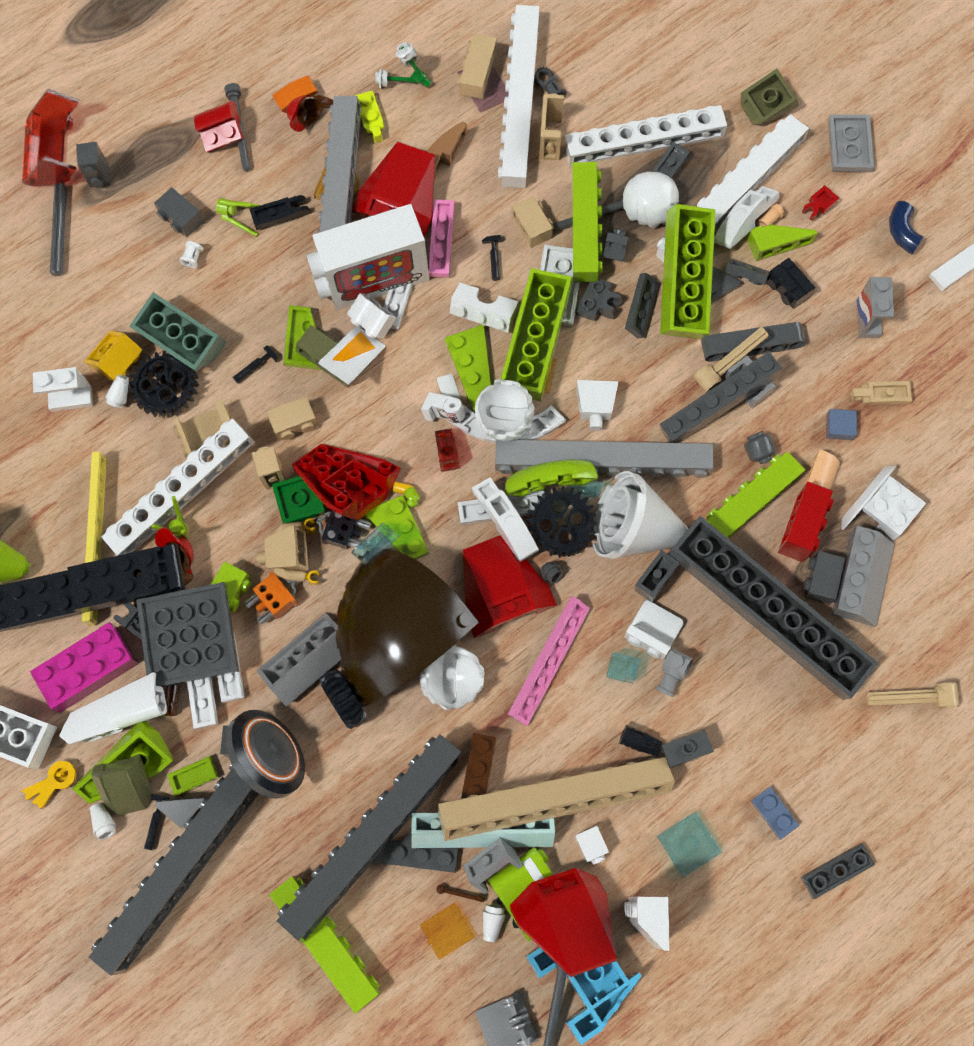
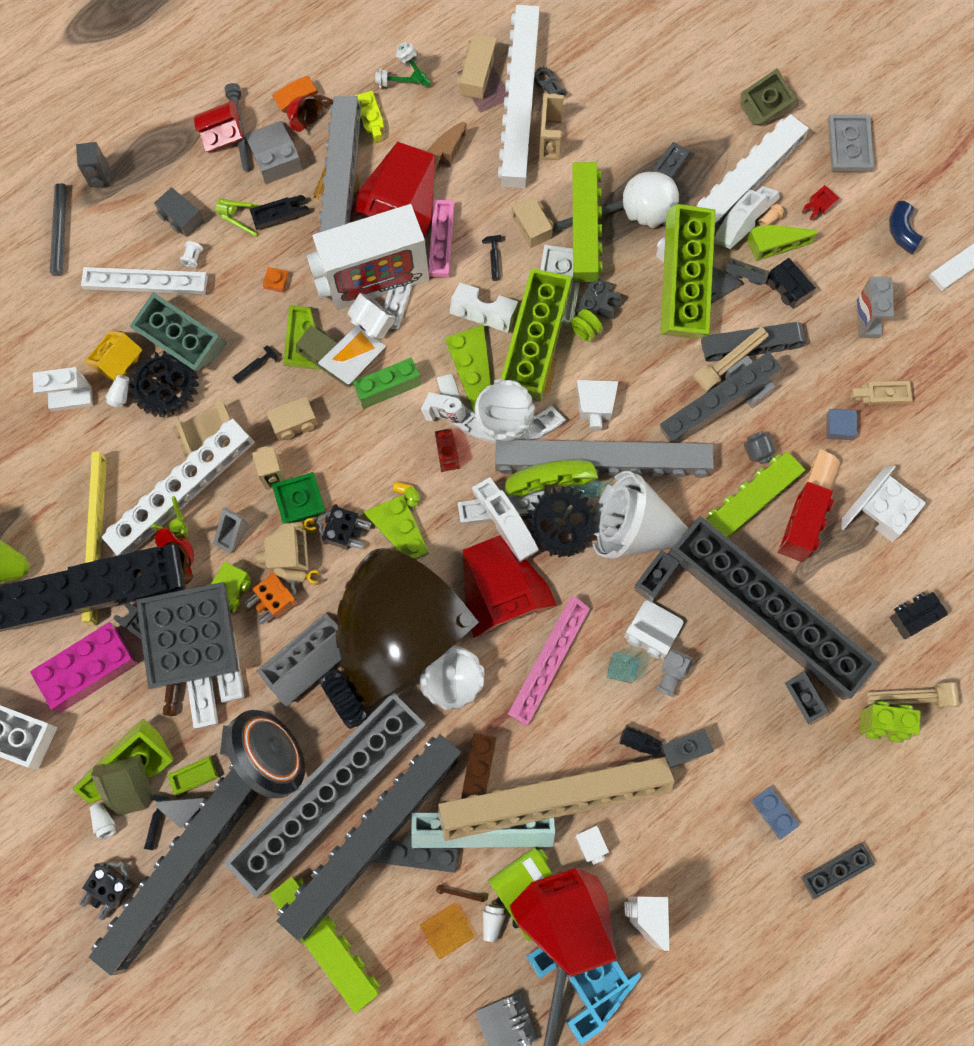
clear red windscreen [22,89,79,186] -> none
yellow piece [22,761,77,809] -> none
white panel [59,672,167,744] -> none
red wedge [292,443,400,520] -> none
clear light blue tile [351,523,400,565] -> none
light grey panel [463,838,522,894] -> none
dark grey plate [541,562,564,584] -> none
white brick [564,105,727,167] -> none
dark grey brick [603,228,630,261] -> none
dark grey plate [625,273,659,338] -> none
clear light blue tile [656,811,722,878] -> none
dark grey brick [803,551,845,605] -> none
light grey slope [831,526,894,627] -> none
none -> black piece [78,861,135,920]
none -> white plate [81,267,208,295]
none -> light grey slope [213,508,250,554]
none -> light grey brick [224,692,427,898]
none -> light grey slope [244,121,303,184]
none -> orange plate [263,267,289,293]
none -> bright green brick [353,357,421,409]
none -> lime wheel [570,309,603,342]
none -> dark grey brick [785,672,831,725]
none -> lime brick [859,702,920,743]
none -> black brick [890,592,948,640]

